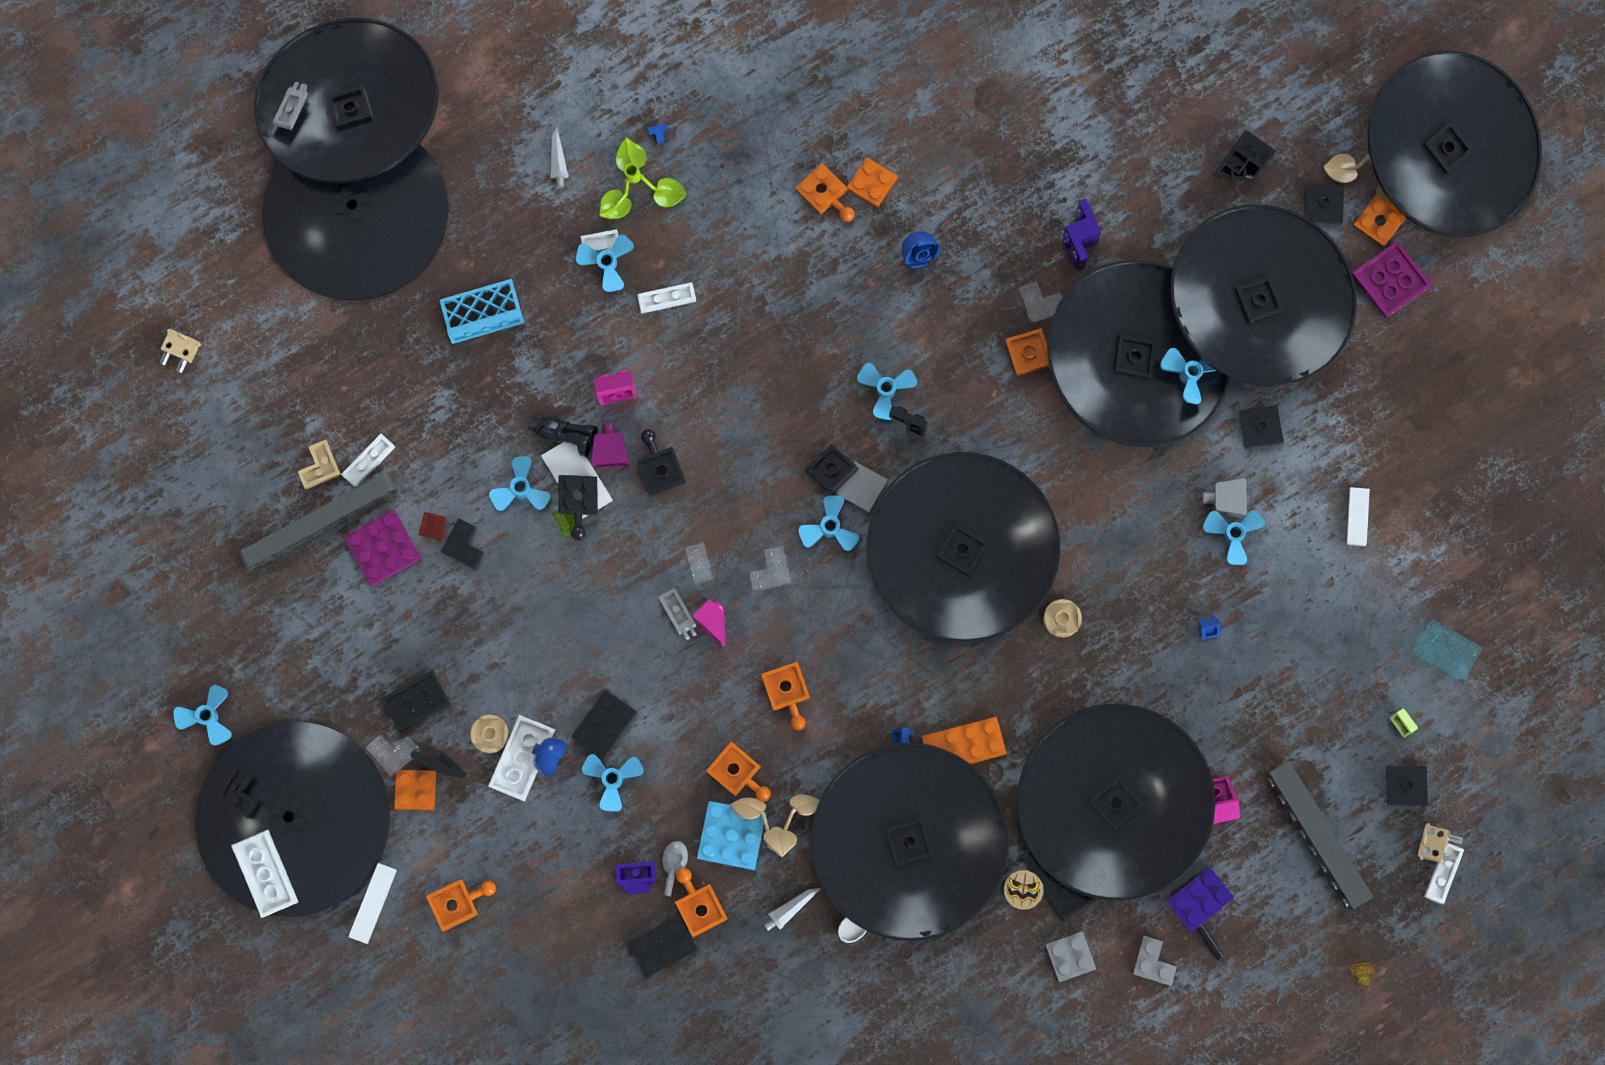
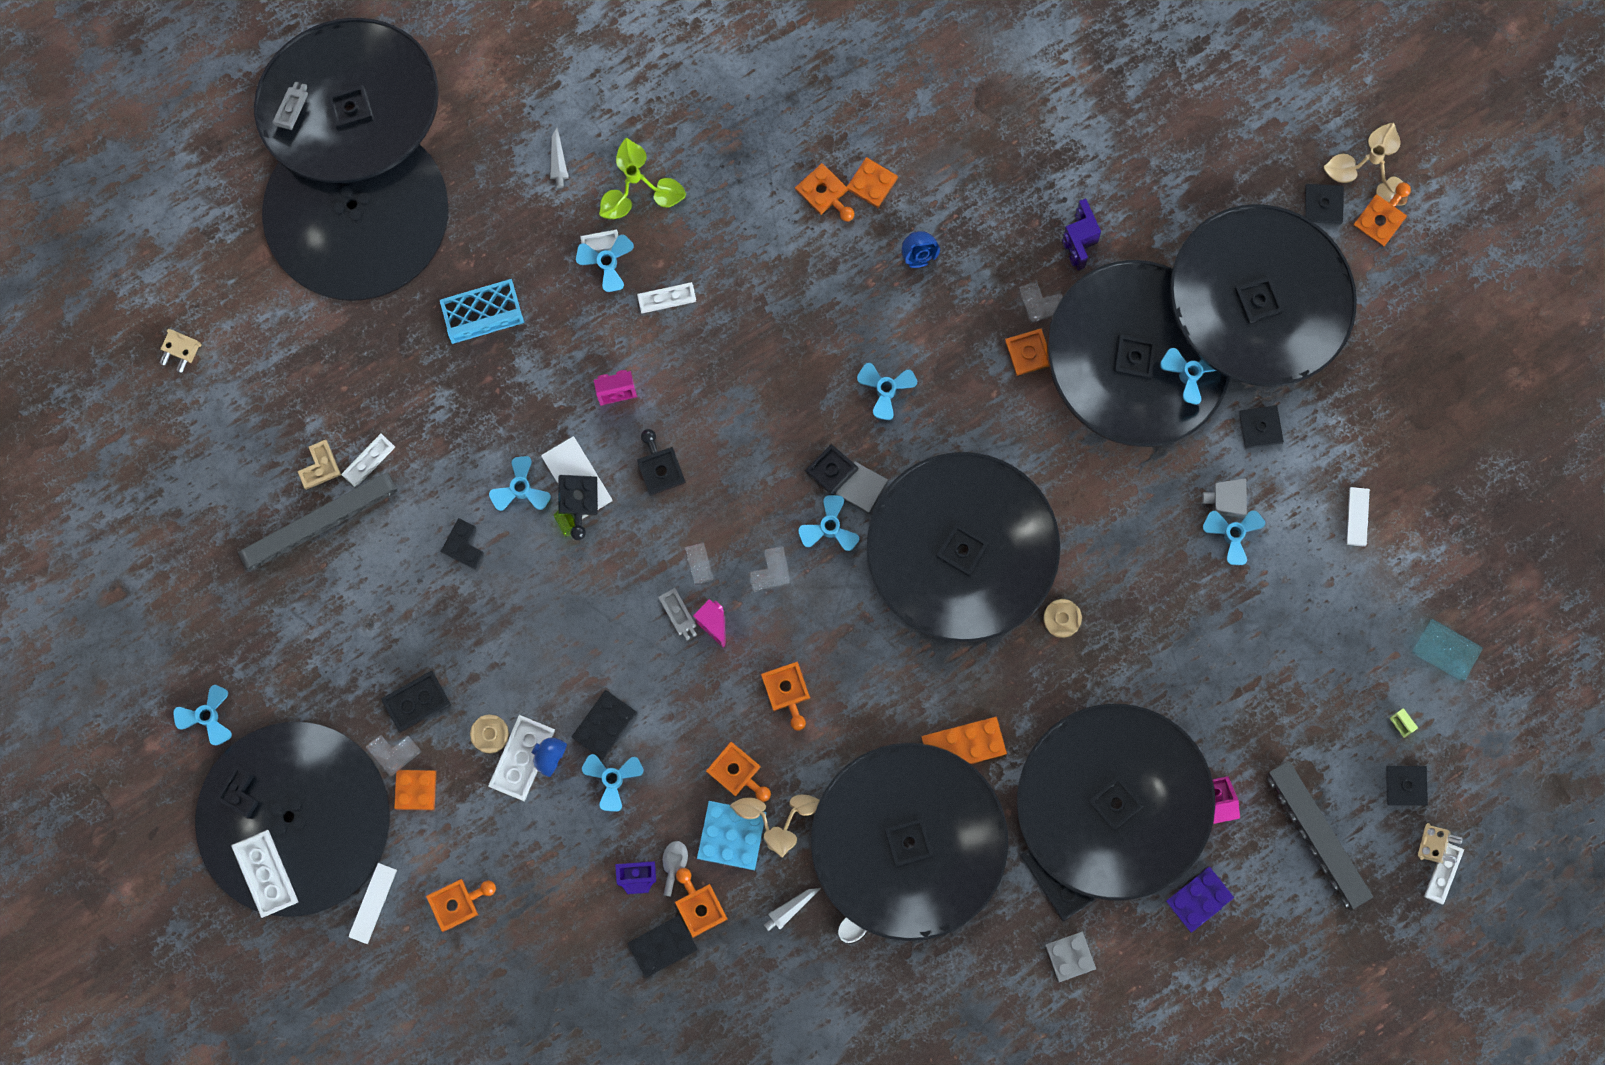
magenta plate [343,509,422,587] -> none
black slope [410,750,468,778] -> none
clear red piece [418,512,446,541] -> none
black piece [529,417,598,457] -> none
magenta torso [592,423,629,469] -> none
blue tile [648,123,668,145] -> none
black plate [889,406,927,437] -> none
blue tile [892,728,914,744] -> none
tile [1004,870,1044,910] -> none
light grey plate [1133,936,1177,986] -> none
black bar [1197,924,1224,960] -> none
blue tile [1199,615,1221,640] -> none
black slope [1213,129,1276,182] -> none
clear yellow tile [1350,963,1375,985] -> none
magenta plate [1352,241,1432,319] -> none
black dish [1368,51,1542,237] -> none

